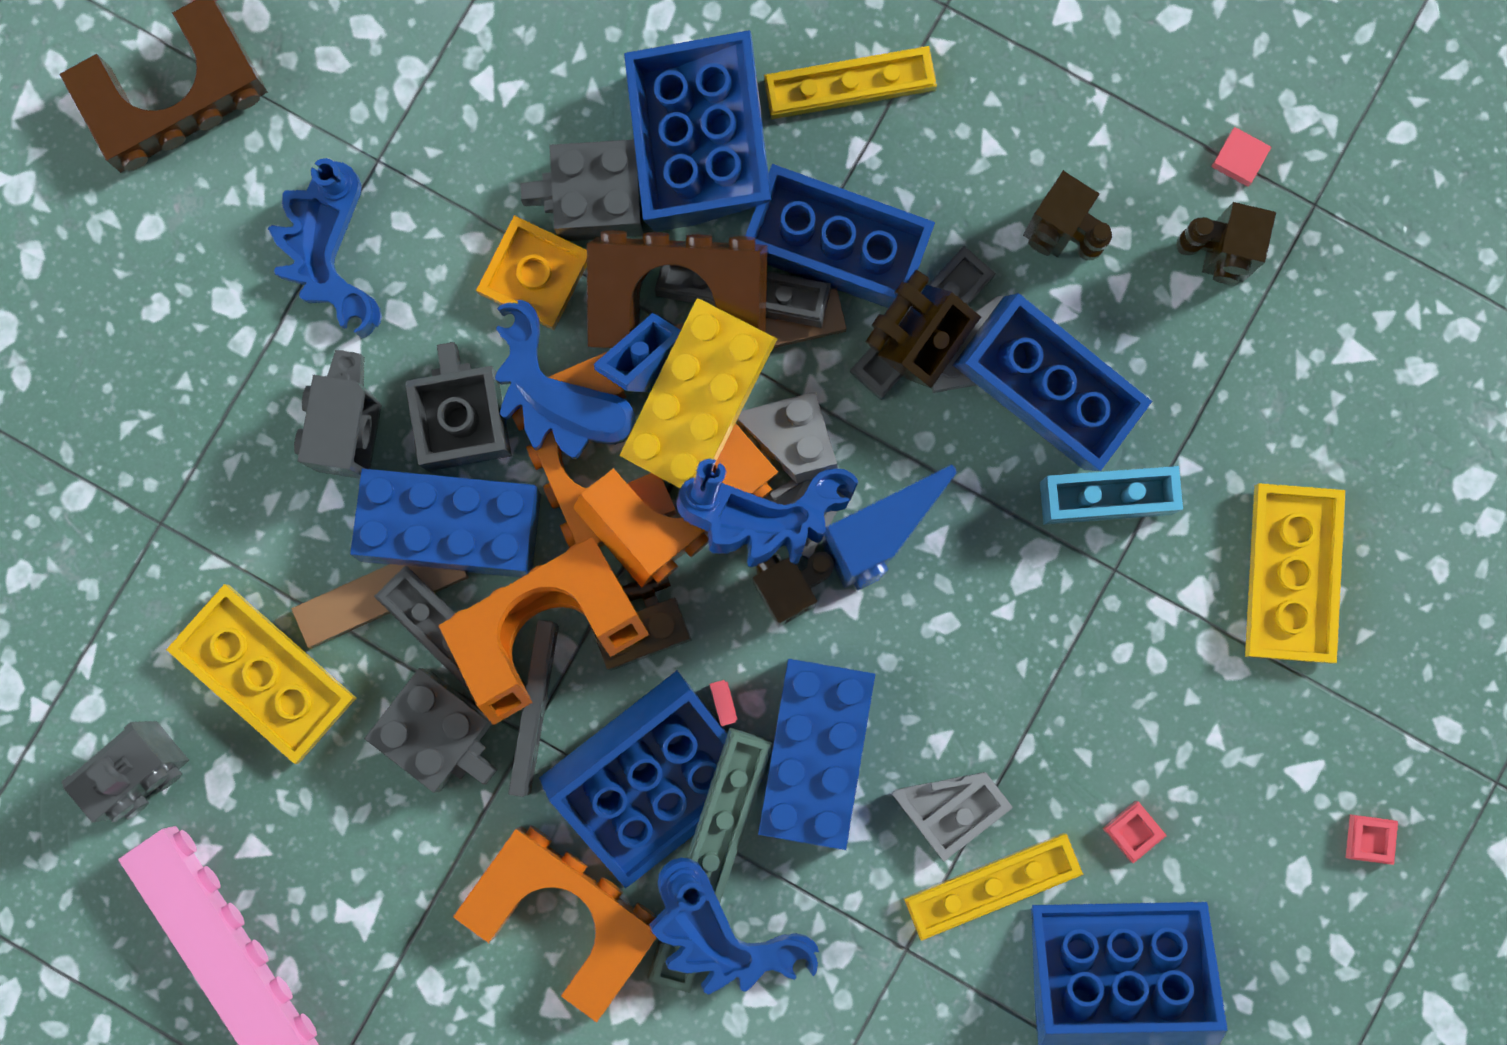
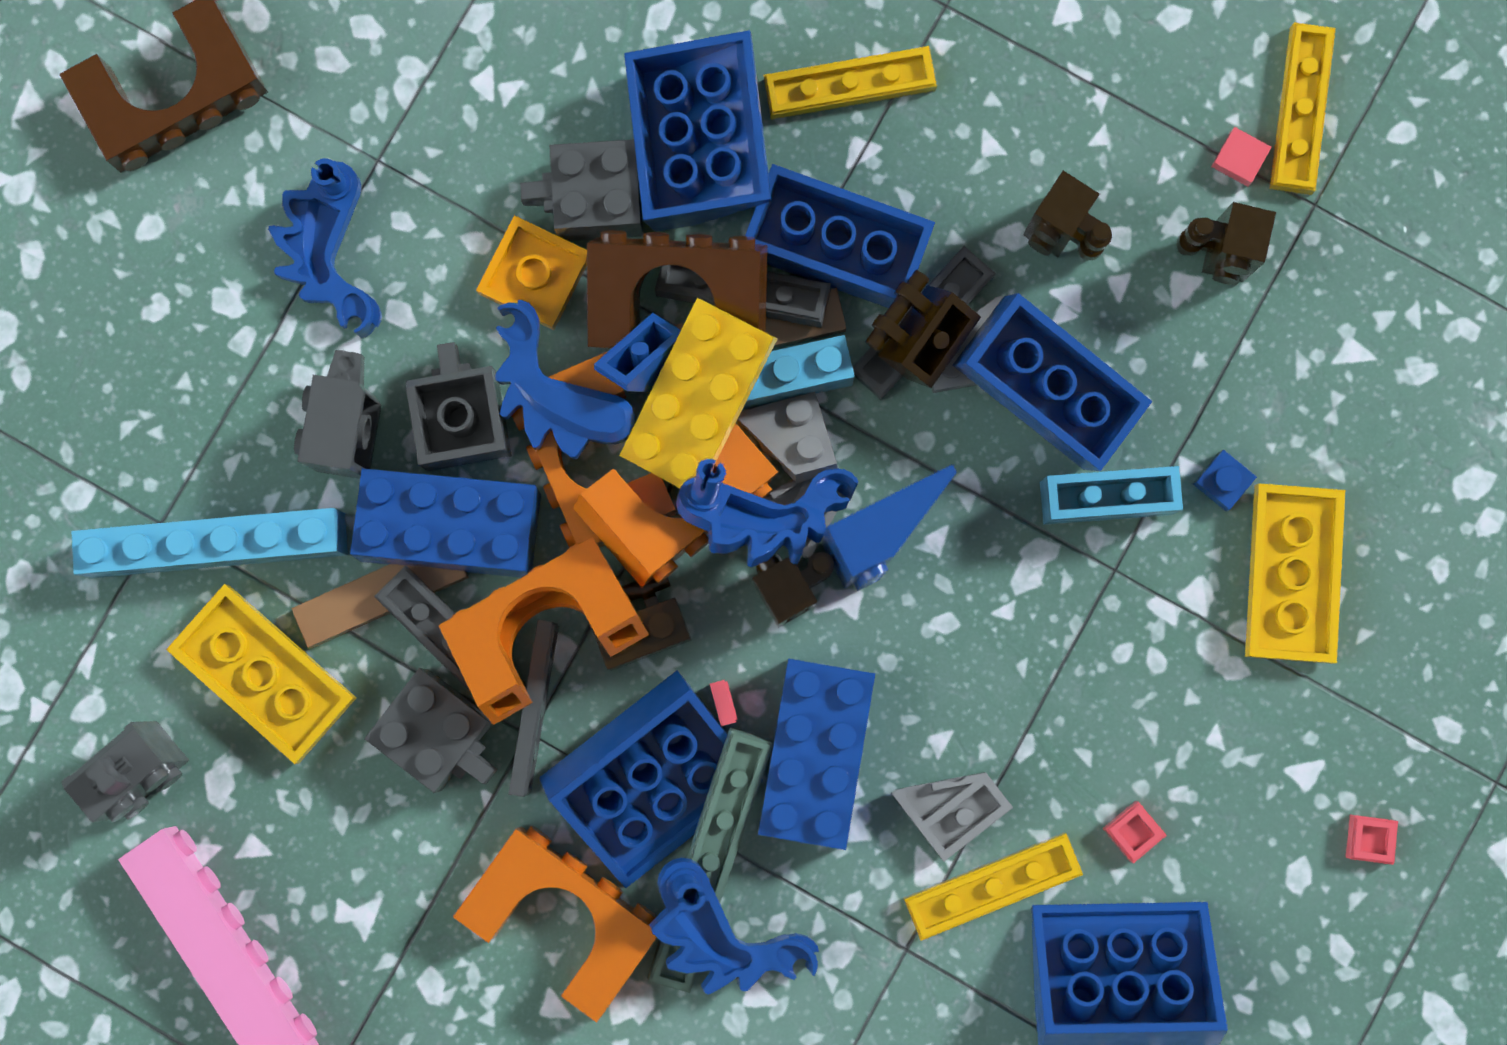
none -> medium azure brick [71,508,348,578]
none -> medium azure brick [742,335,855,410]
none -> blue plate [1193,449,1257,511]
none -> yellow tile [1269,22,1336,195]

